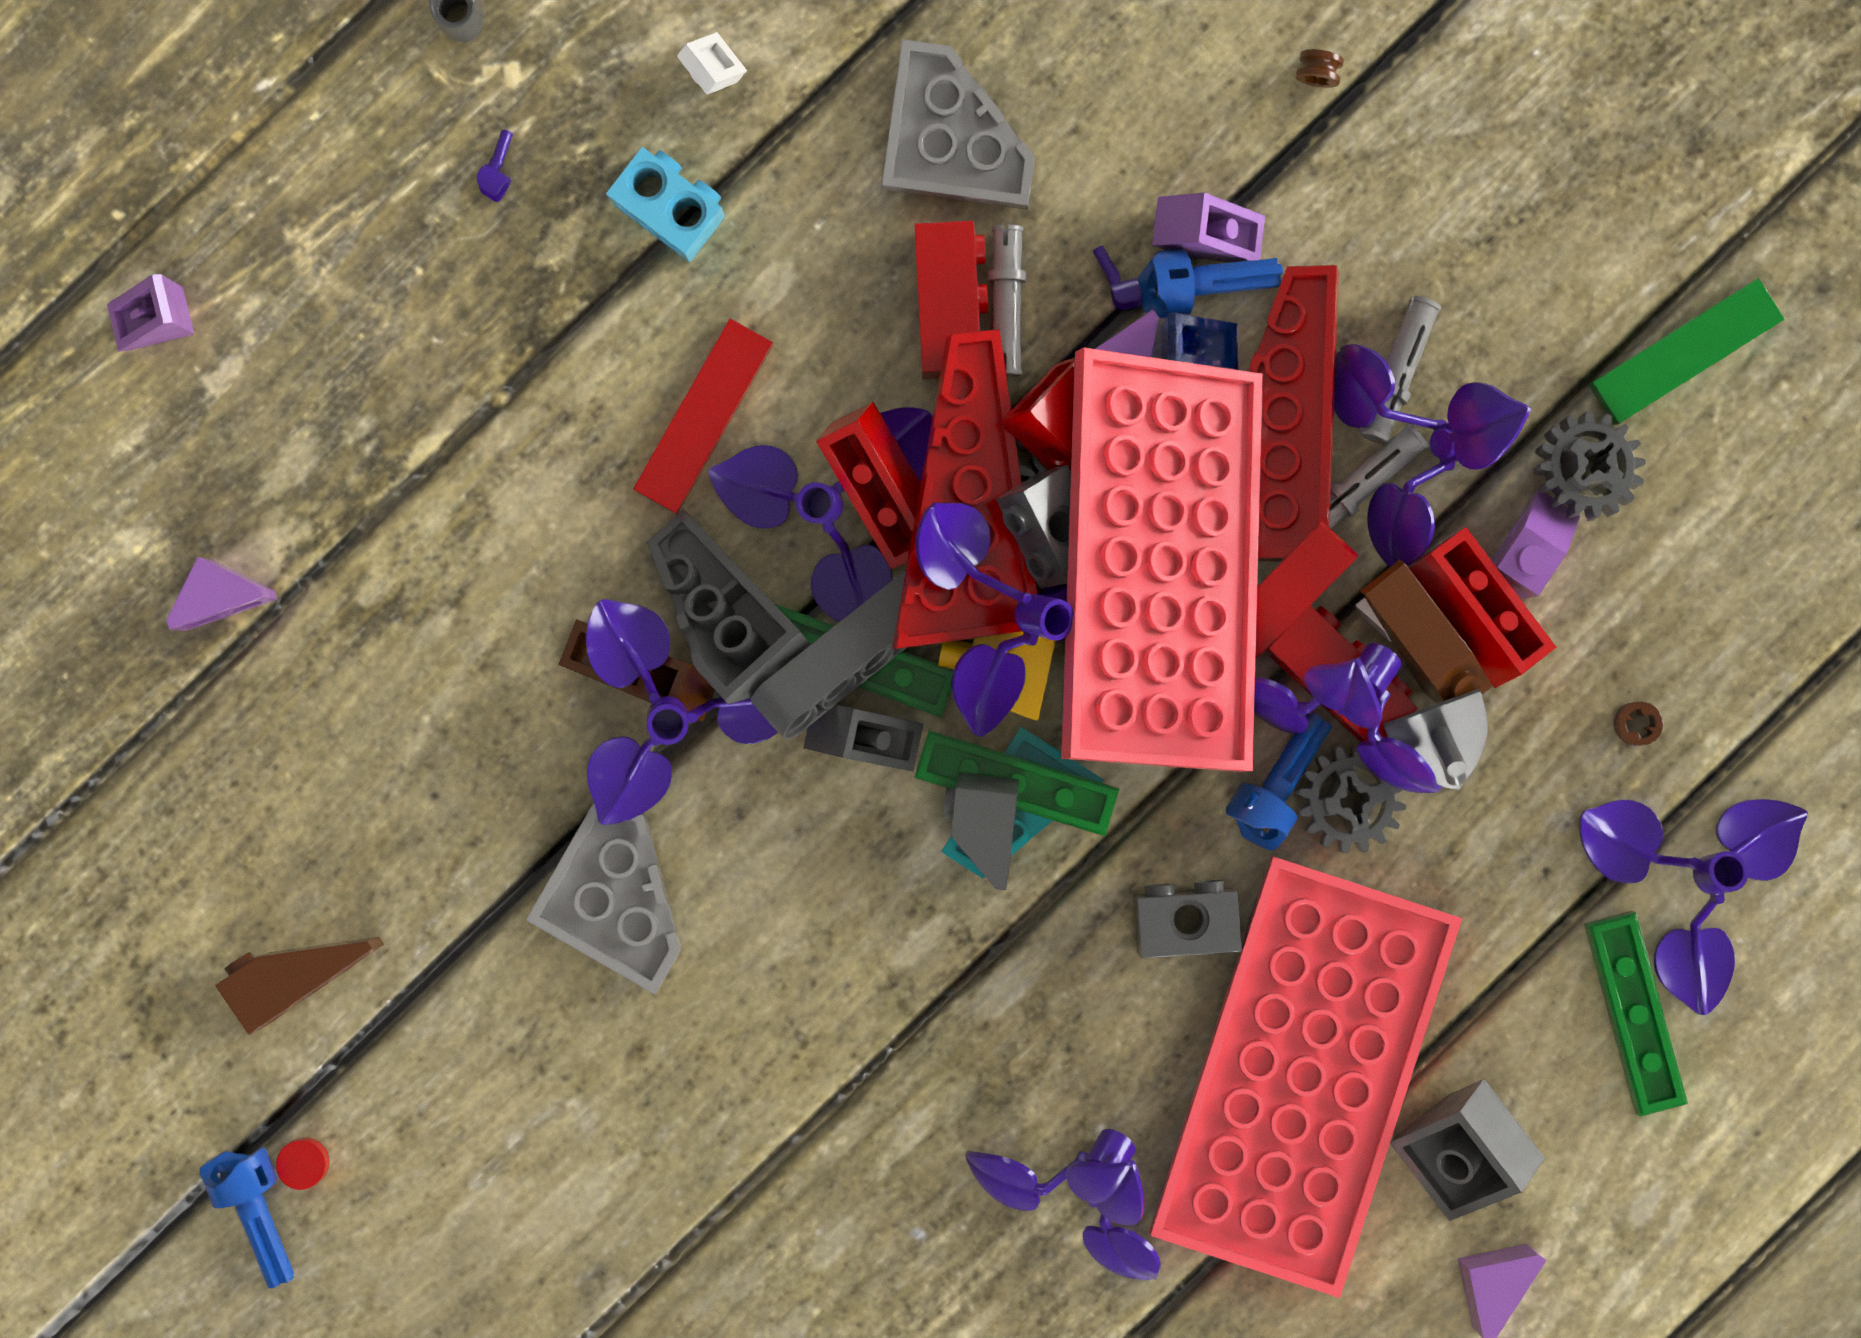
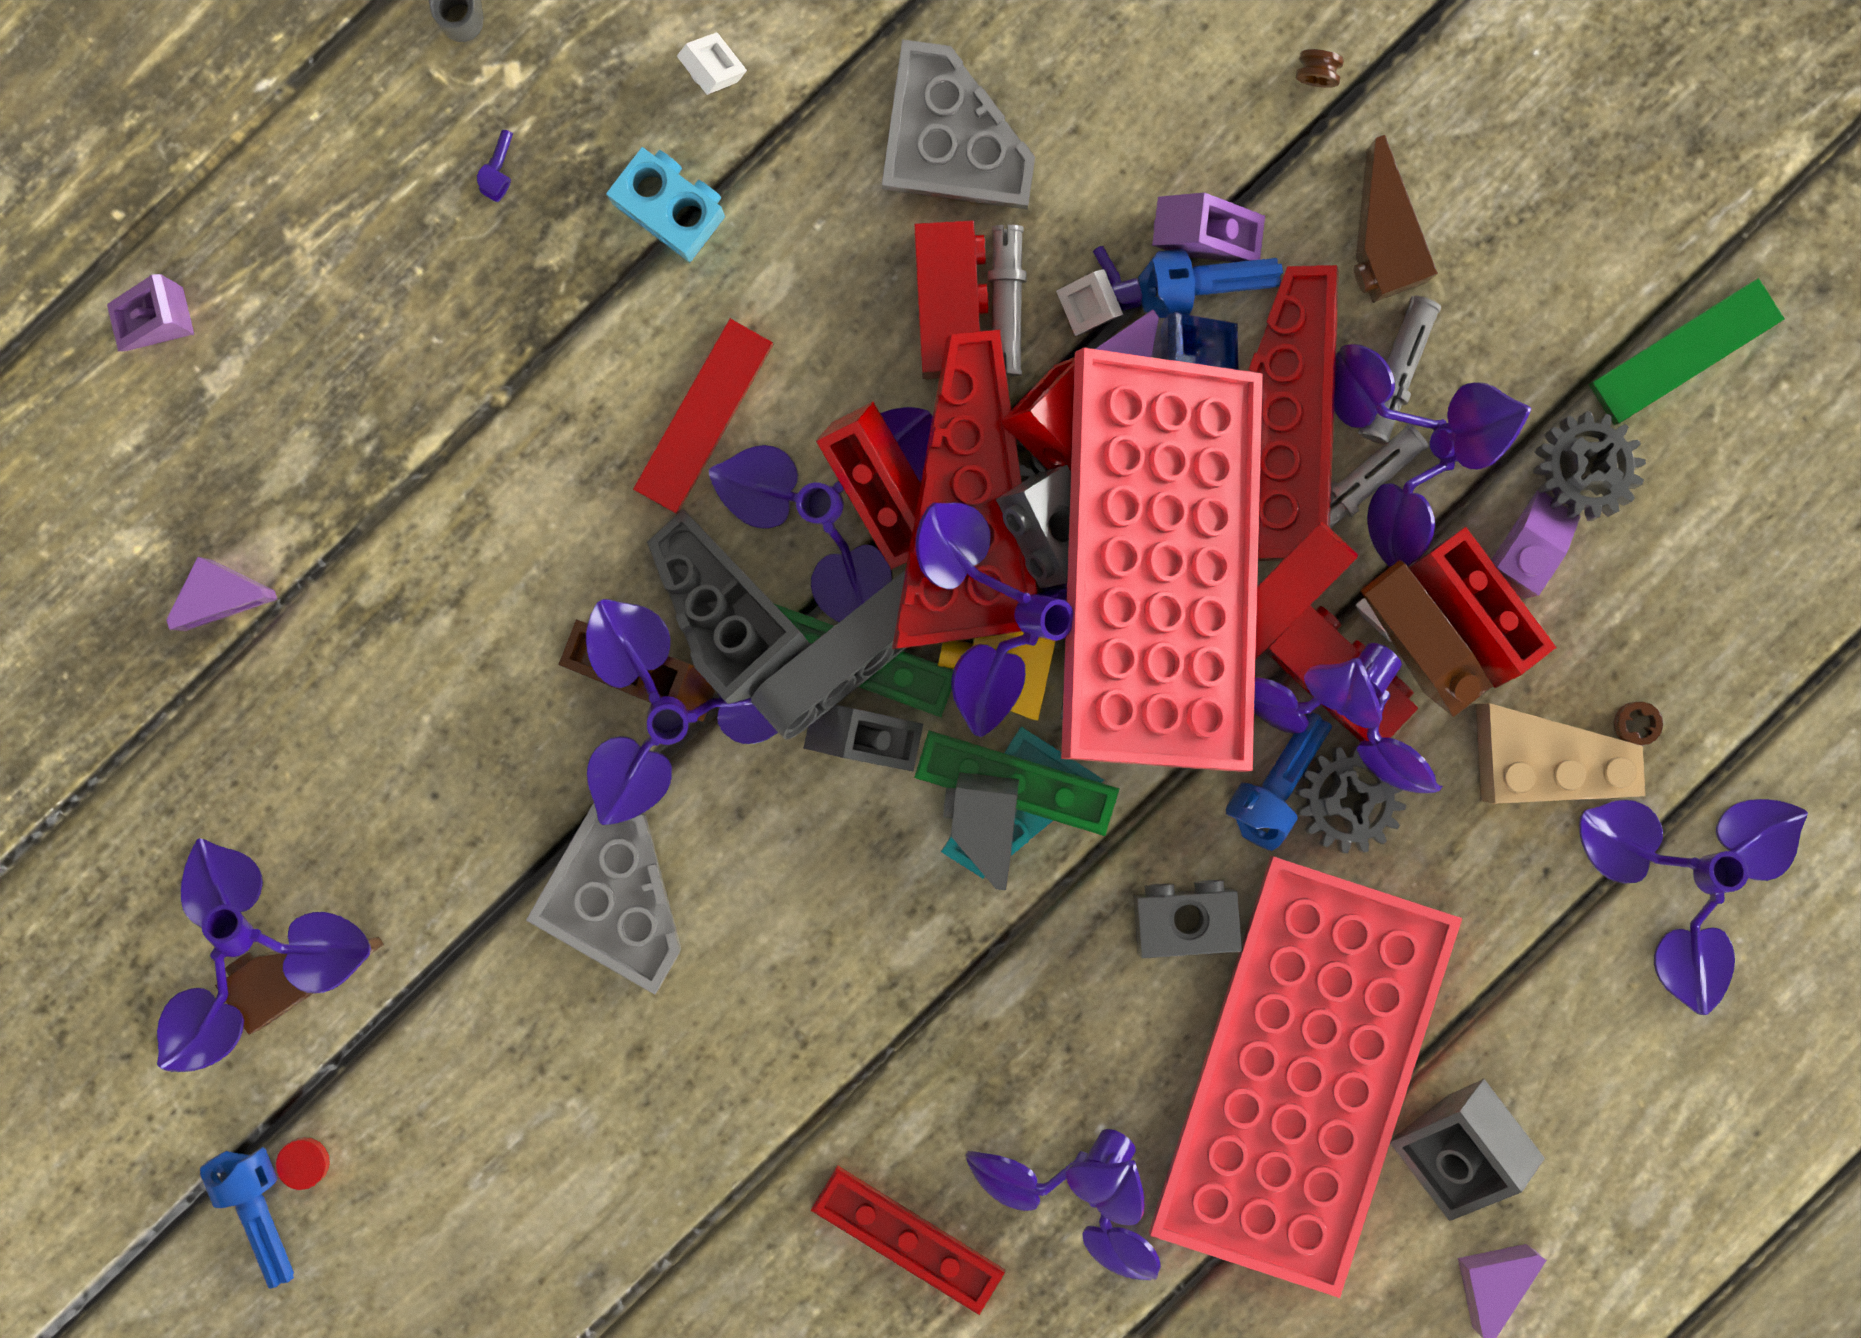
shield [1383,689,1488,790] -> none
green tile [1584,911,1688,1117] -> none
none -> dark purple plant [157,838,371,1072]
none -> red tile [811,1165,1005,1315]
none -> white plate [1056,269,1123,336]
none -> reddish brown slope [1354,135,1438,303]
none -> tan wedge [1476,703,1645,804]

